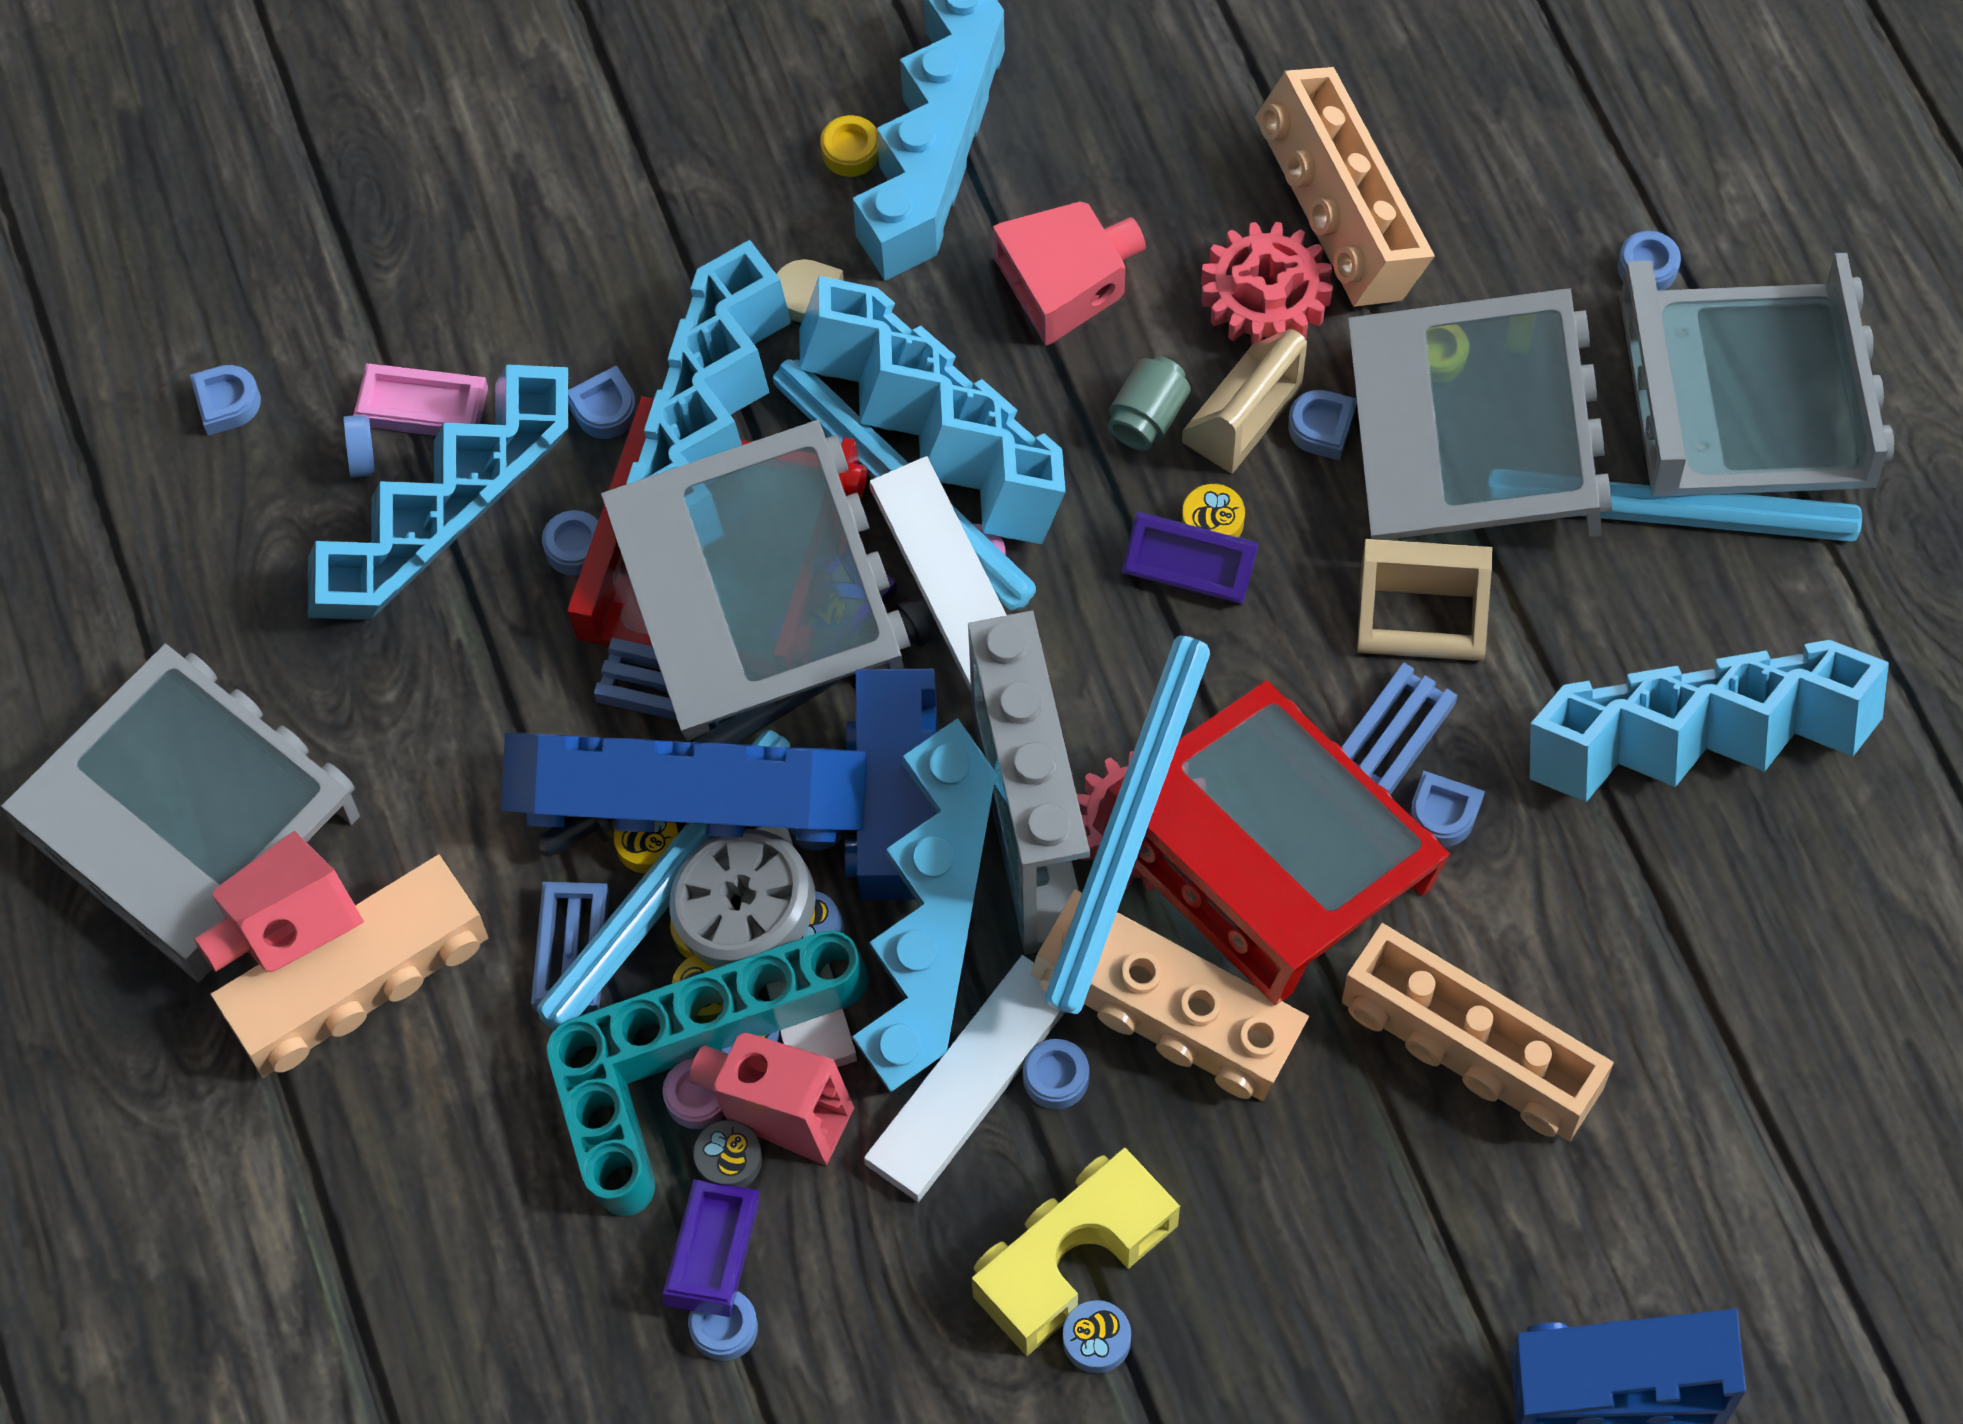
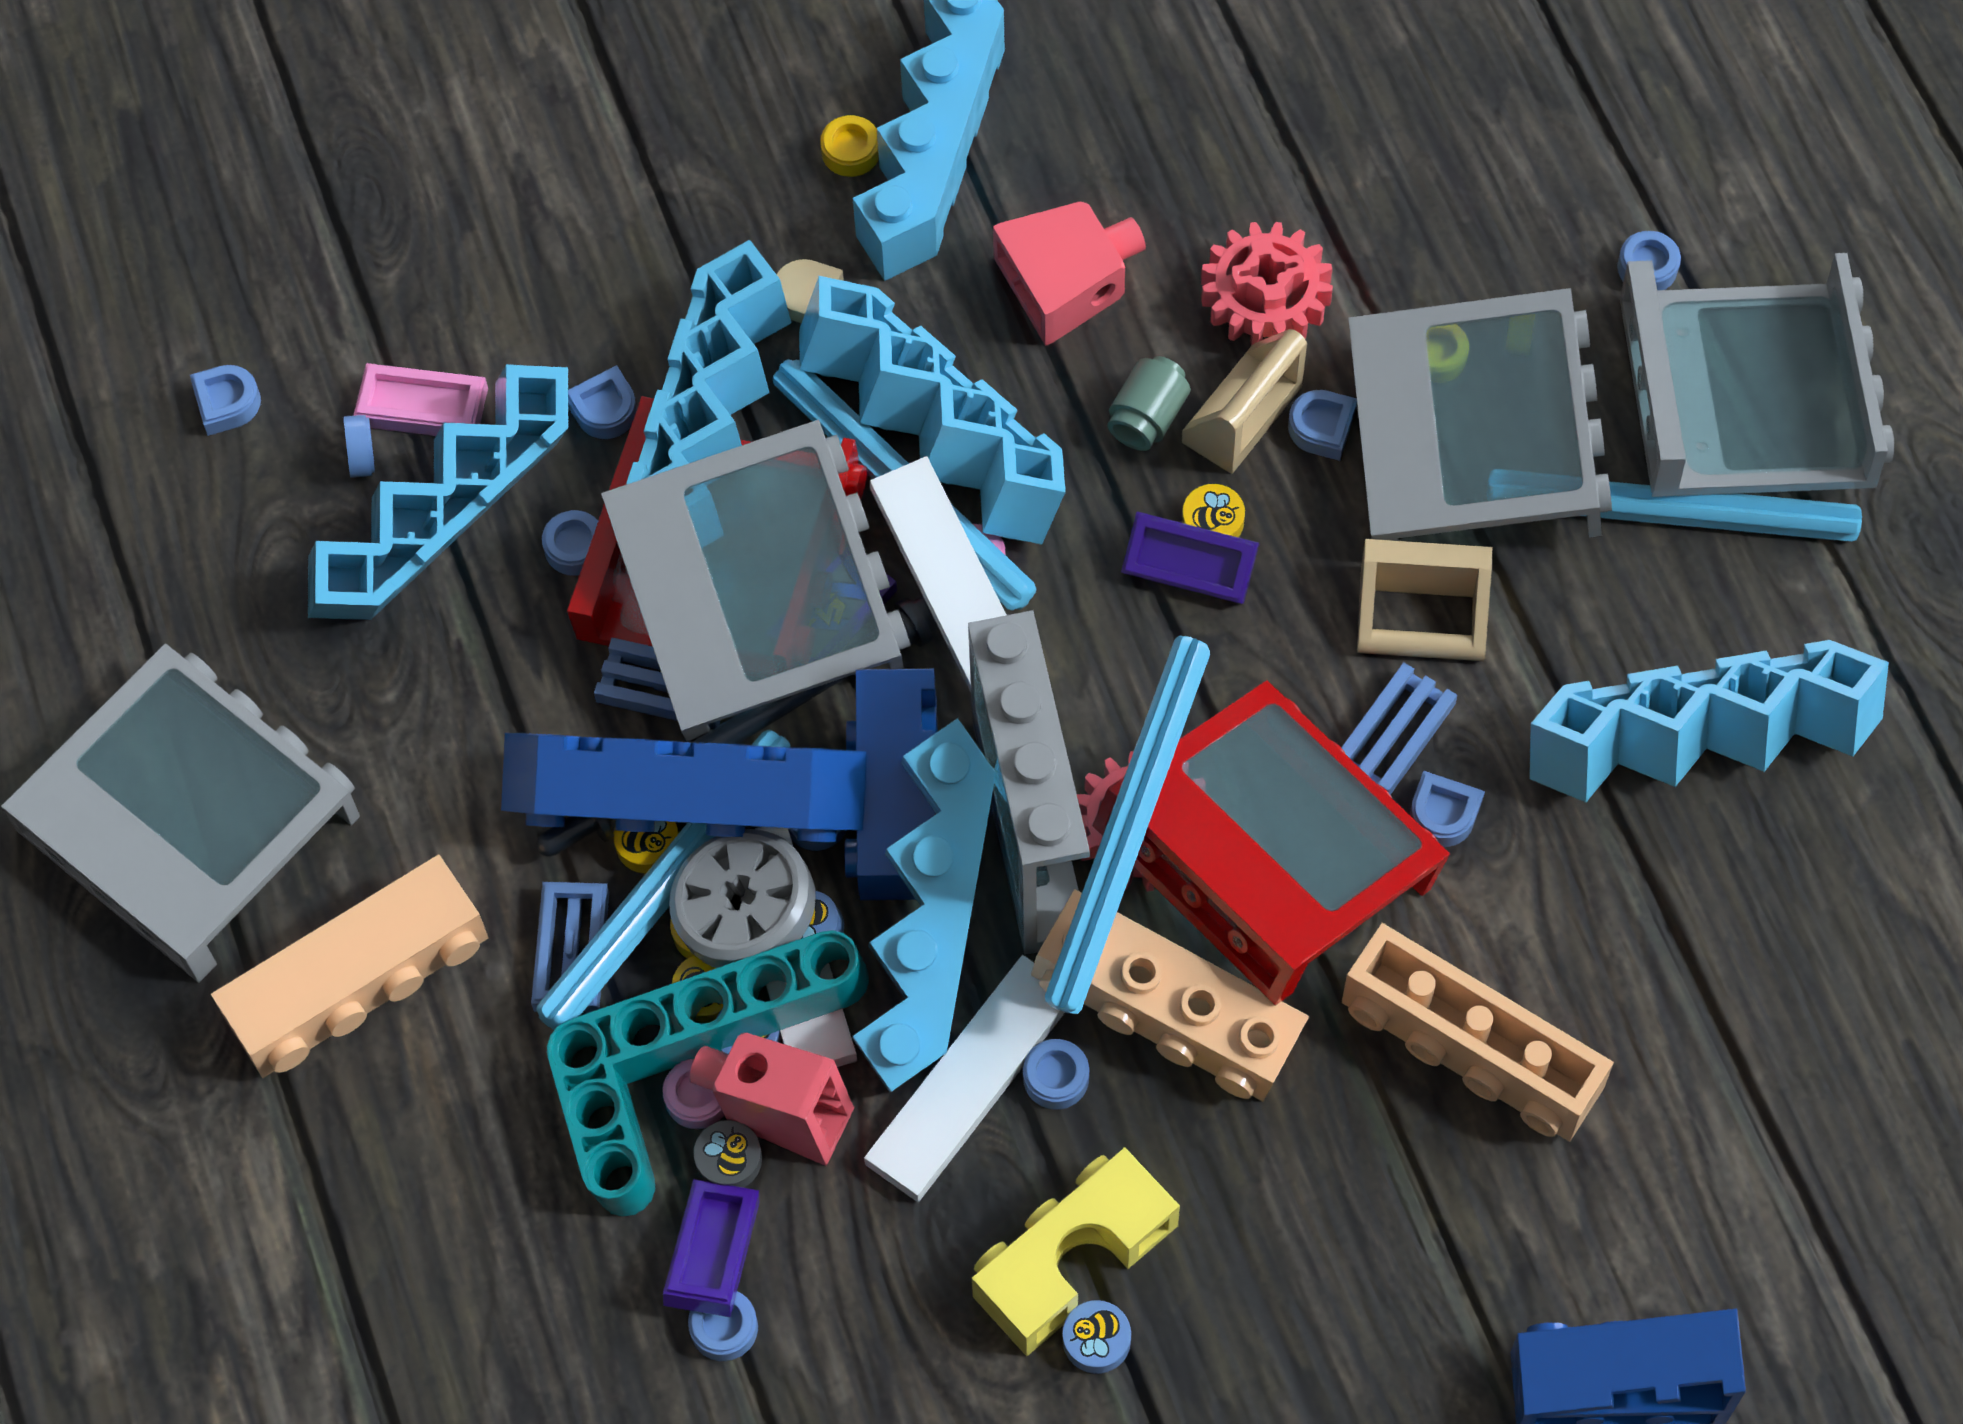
coral torso [194,831,364,973] -> none
light nougat brick [1255,67,1435,307] -> none

